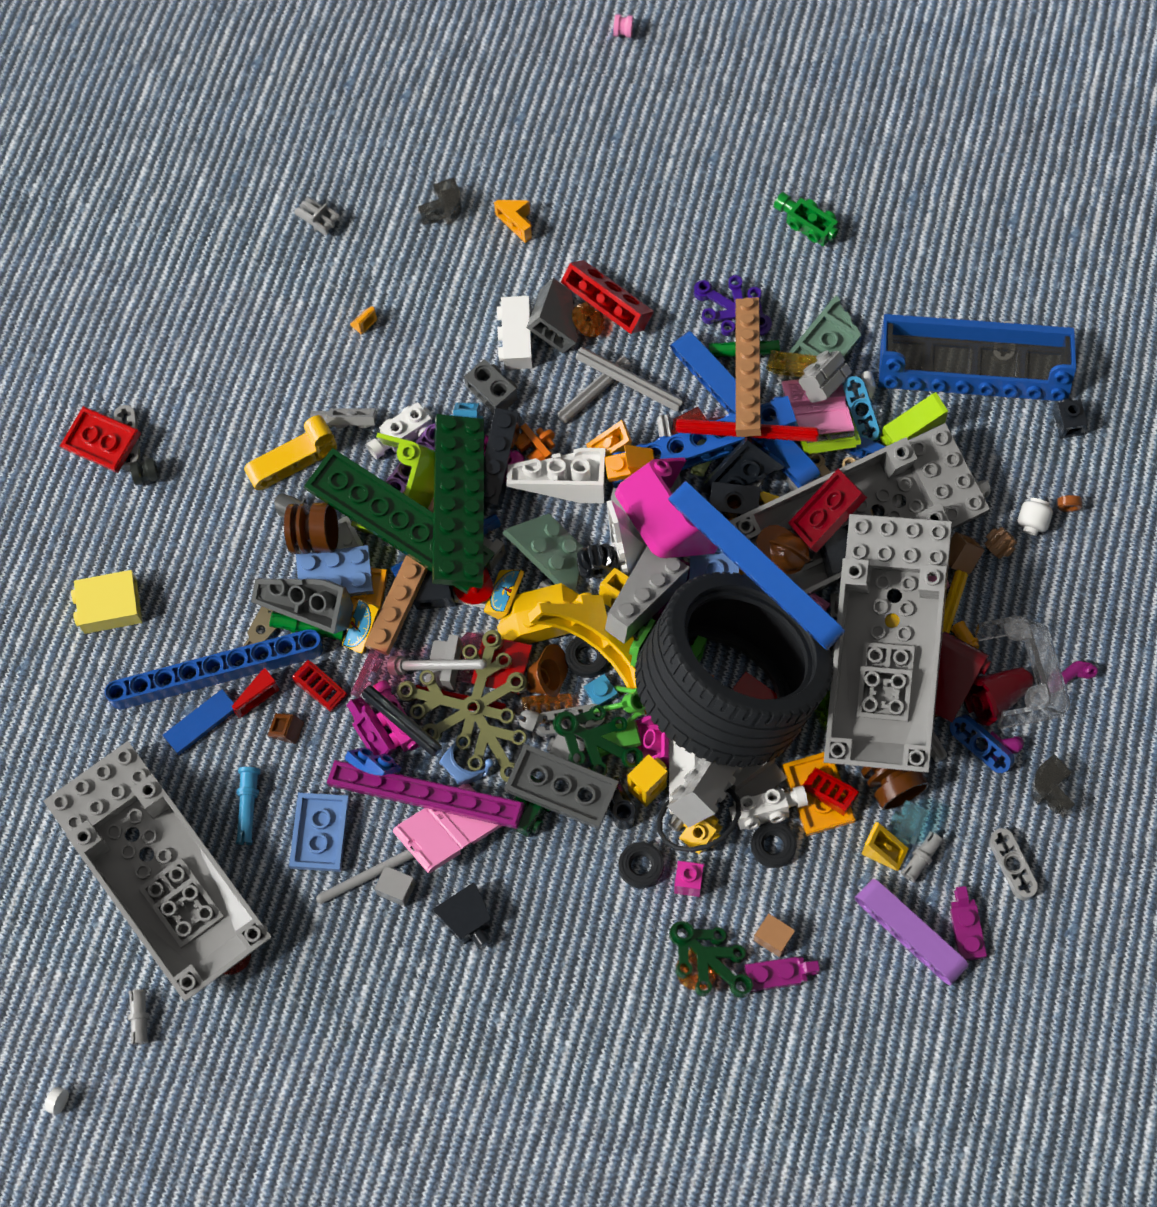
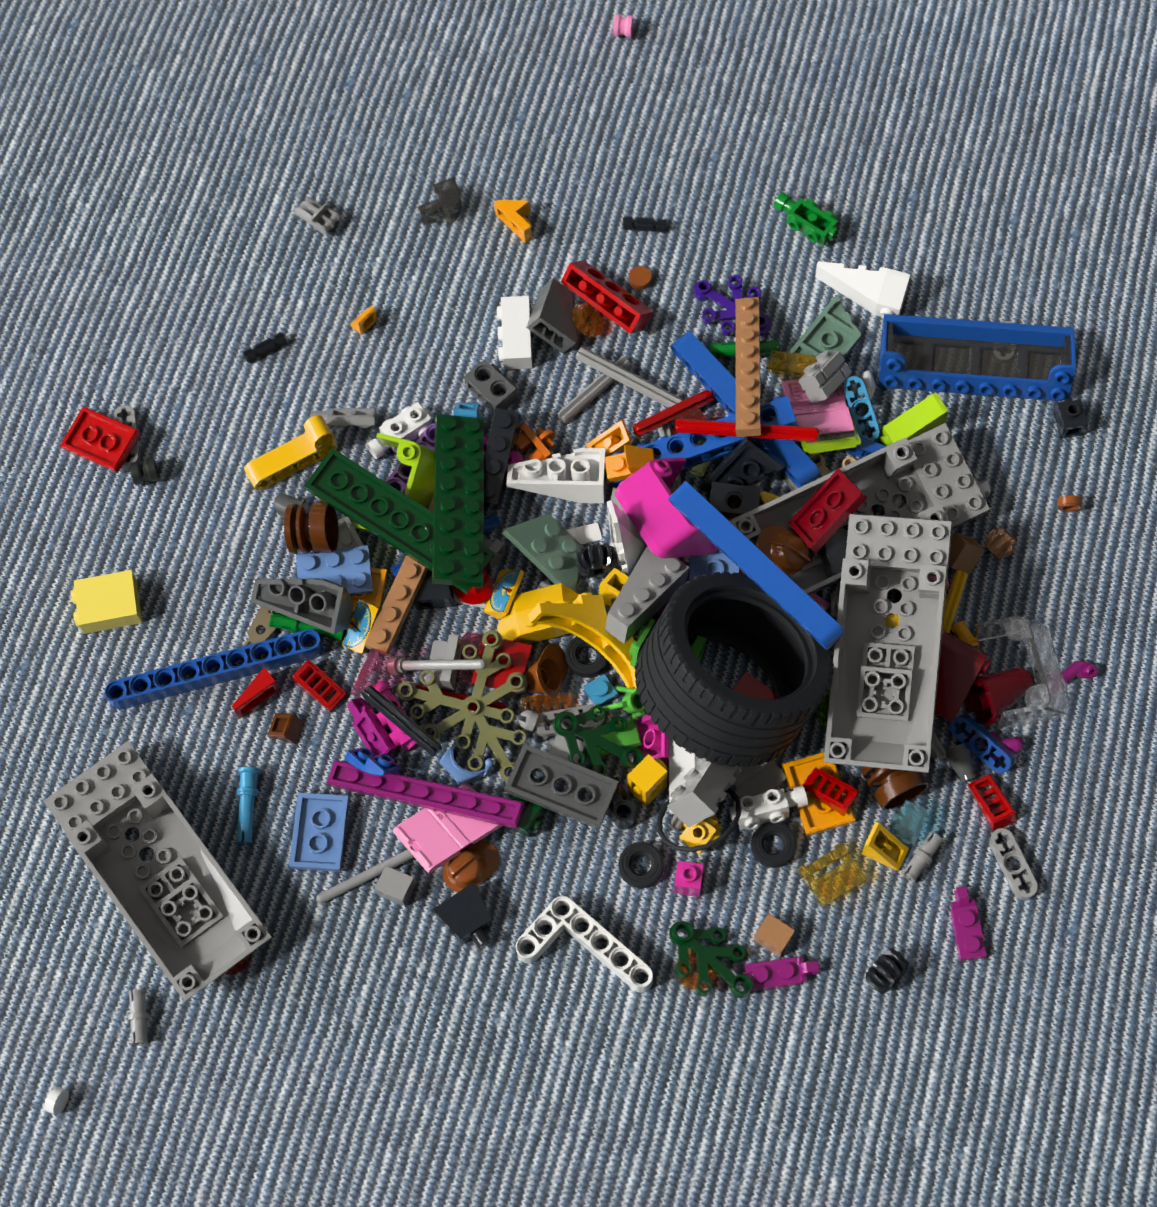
blue tile [163,689,234,755] -> none
medium lavender beam [855,879,969,986] -> none
white head [1017,498,1053,536] -> none
clear smoke brick [1031,754,1075,818] -> none
none -> black axle [243,332,287,363]
none -> dark orange piece [443,840,500,892]
none -> white beam [516,896,653,993]
none -> white sticker [567,523,602,545]
none -> black axle [622,216,667,232]
none -> dark orange tile [629,266,652,290]
none -> red axle [632,390,714,437]
none -> clear yellow plate [797,843,867,908]
none -> white wedge [815,261,910,319]
none -> black gear [866,948,909,994]
none -> dark grey cone [946,743,976,783]
none -> red slope [968,774,1016,832]

